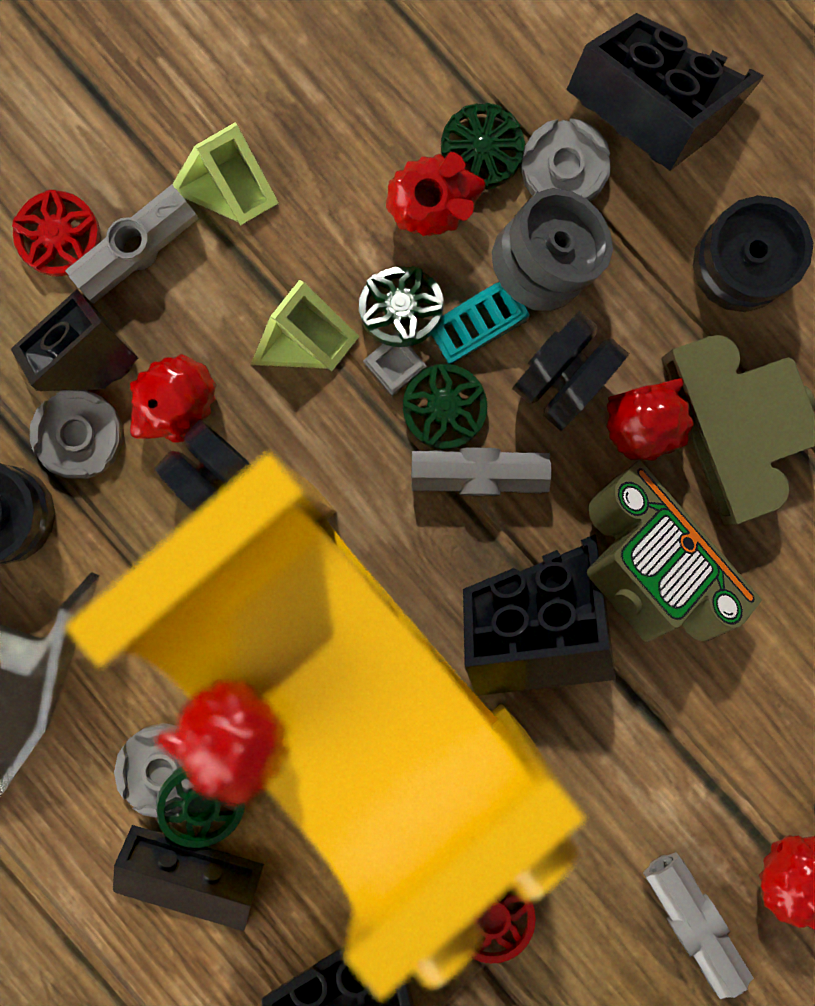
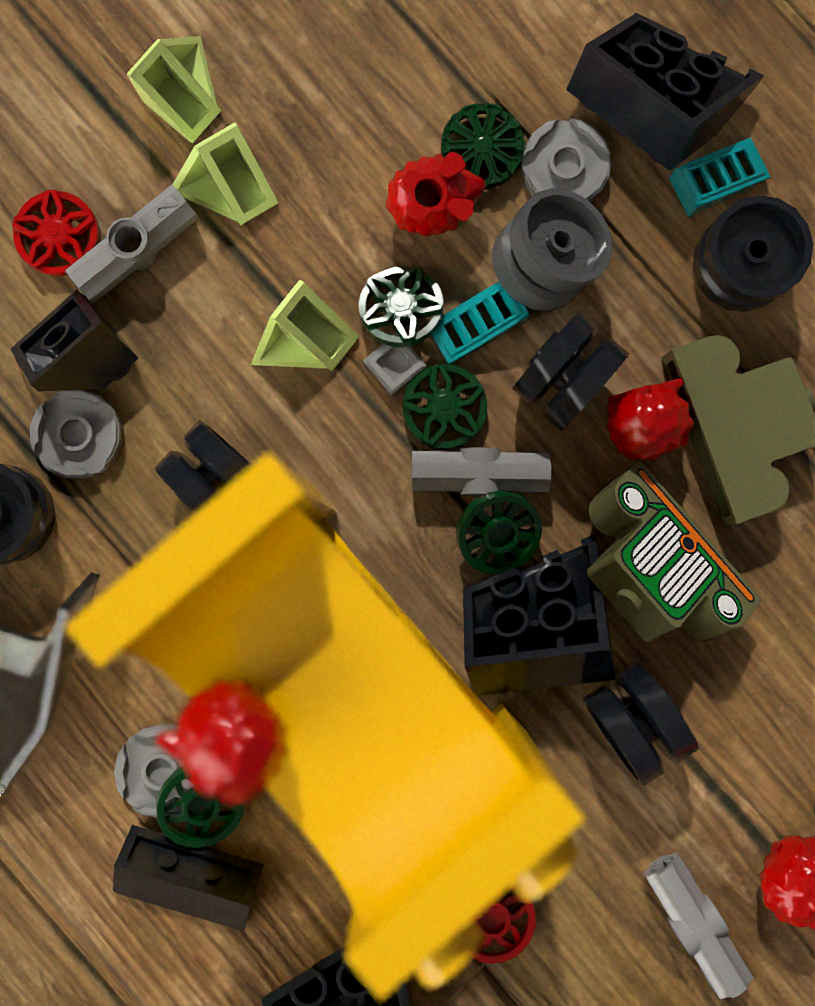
red animal [130,354,216,443] -> none
none -> yellowish green slope [127,36,222,143]
none -> dark green wheel [456,490,542,574]
none -> black wheel [582,662,699,787]
none -> teal slope [669,138,771,218]

